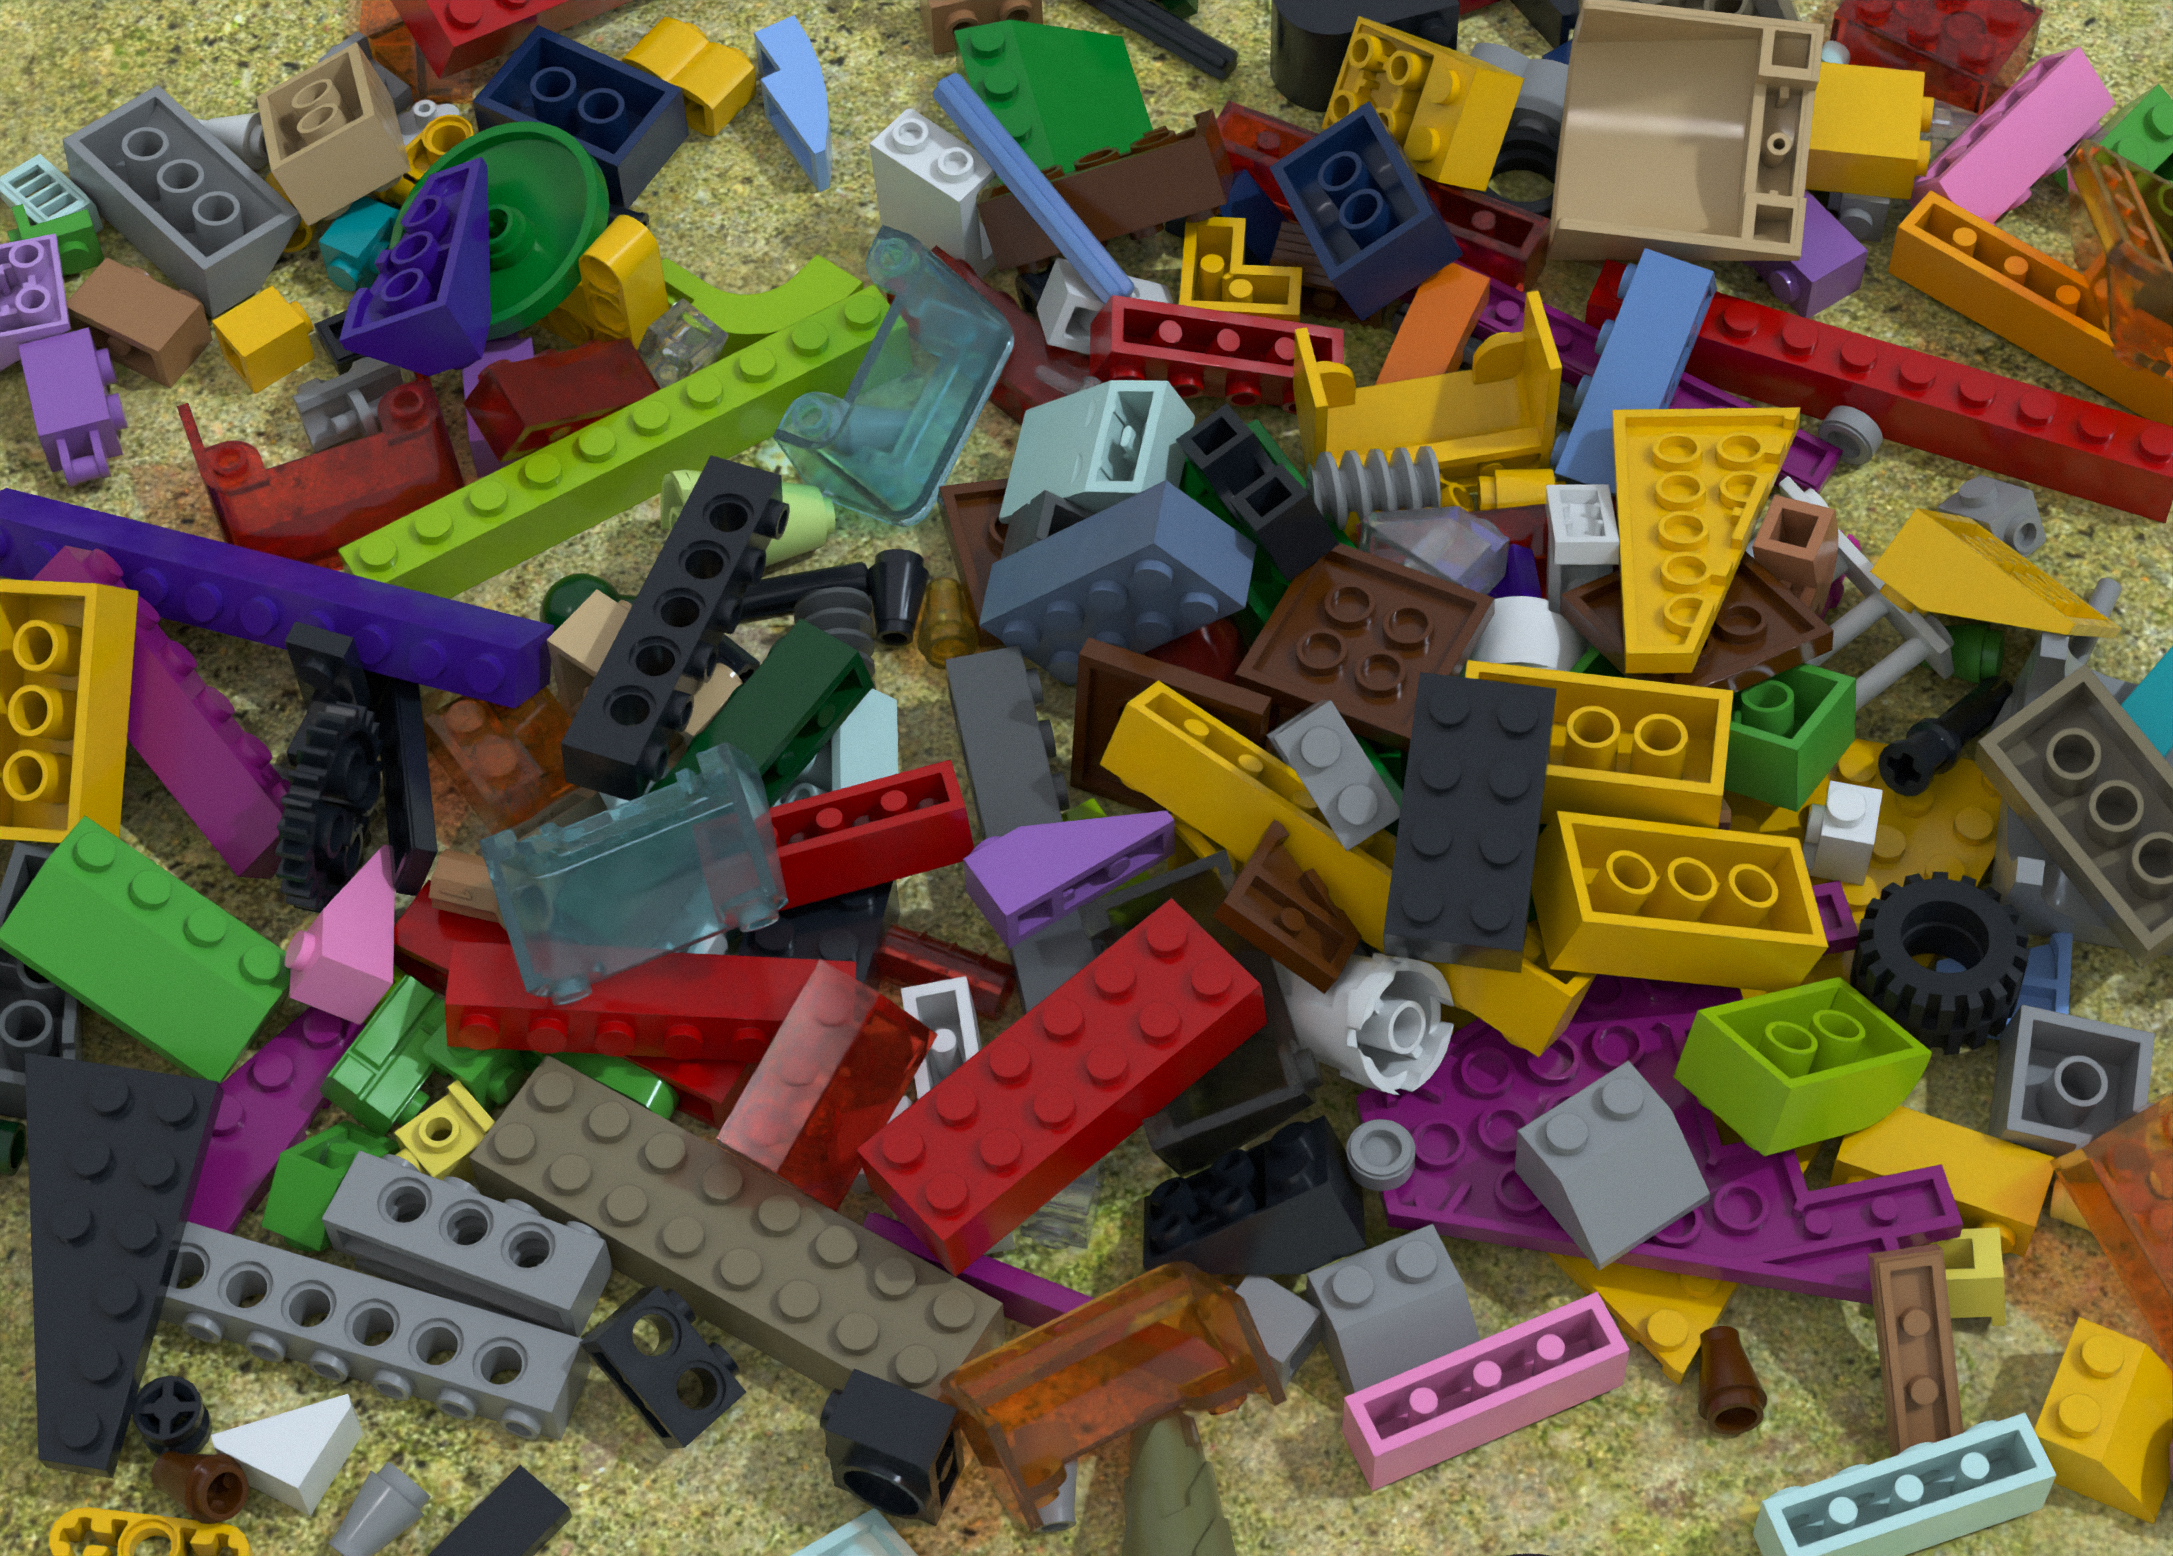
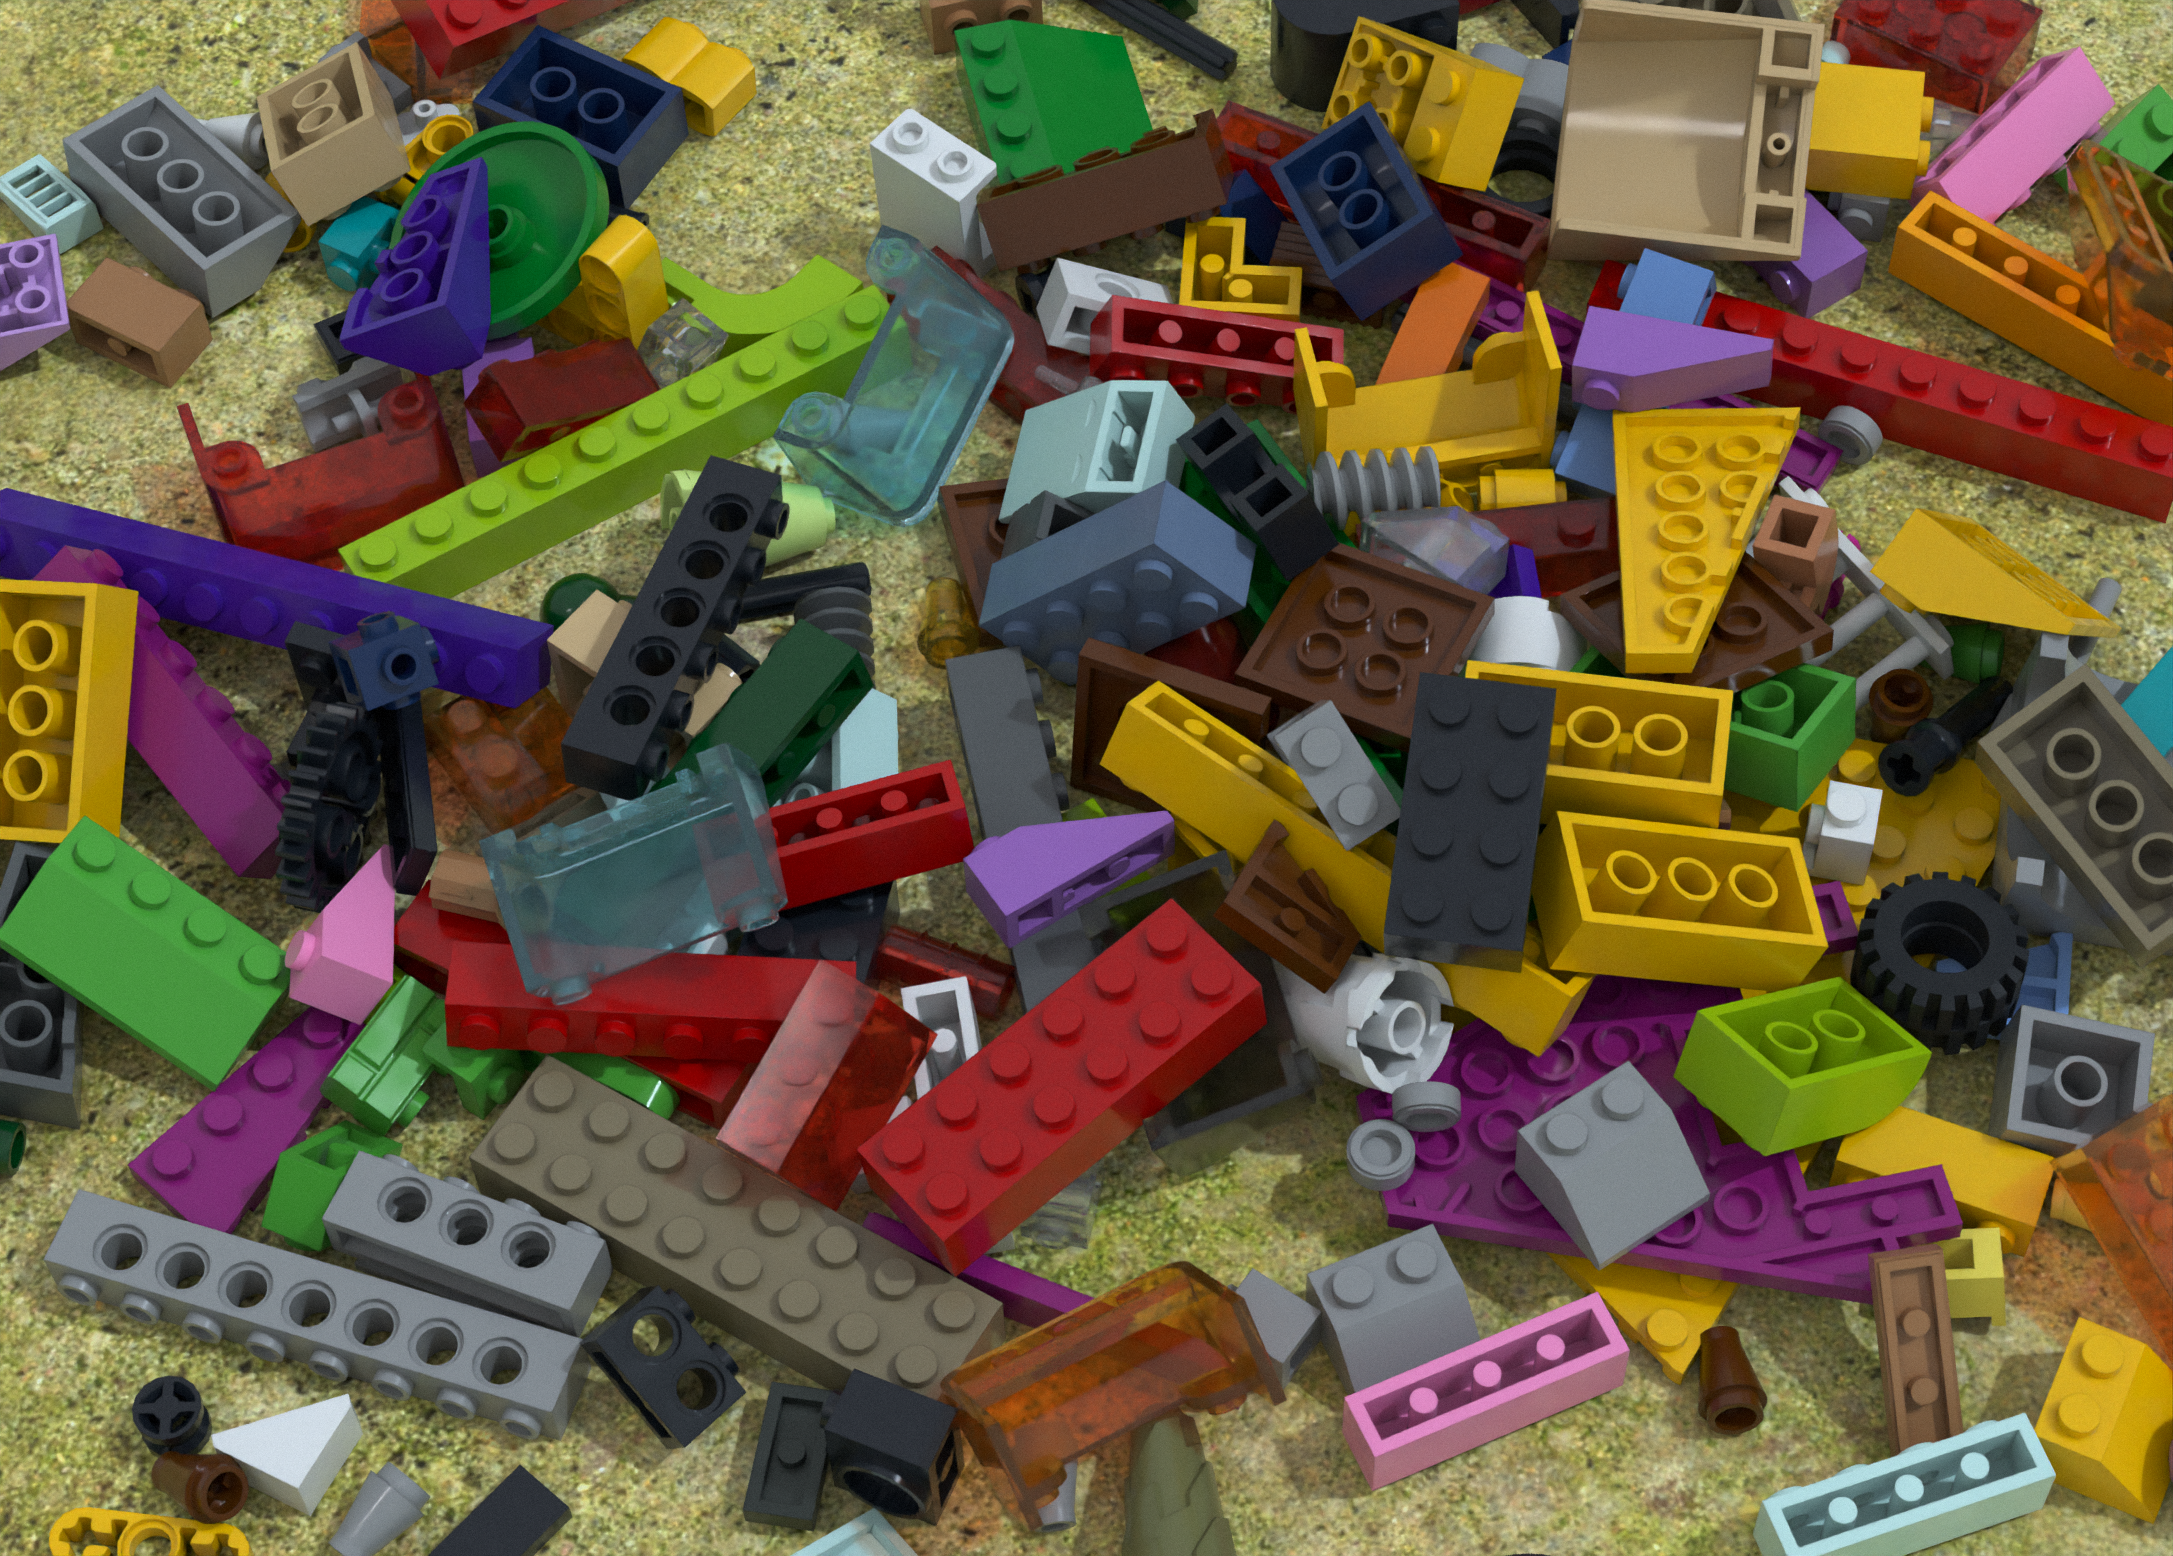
bright green bracket [7,204,104,276] -> none
medium lavender brick [18,327,128,487] -> none
black wing [25,1052,224,1479] -> none
yellow brick [212,285,315,394] -> none
light yellow brick [394,1079,495,1183] -> none
light blue slope [754,15,833,192] -> none
black cone [868,549,930,646] -> none
medium blue axle [933,73,1135,305] -> none
black slope [1143,1115,1366,1274] -> none
white bracket [1545,484,1620,651] -> none
light grey bracket [1937,475,2046,558] -> none
none -> dark blue brick [328,611,439,711]
none -> pearl dark grey plate [743,1382,833,1531]
none -> light grey tile [1392,1081,1461,1132]
none -> medium lavender slope [1572,306,1774,413]
none -> reddish brown cone [1869,669,1933,744]

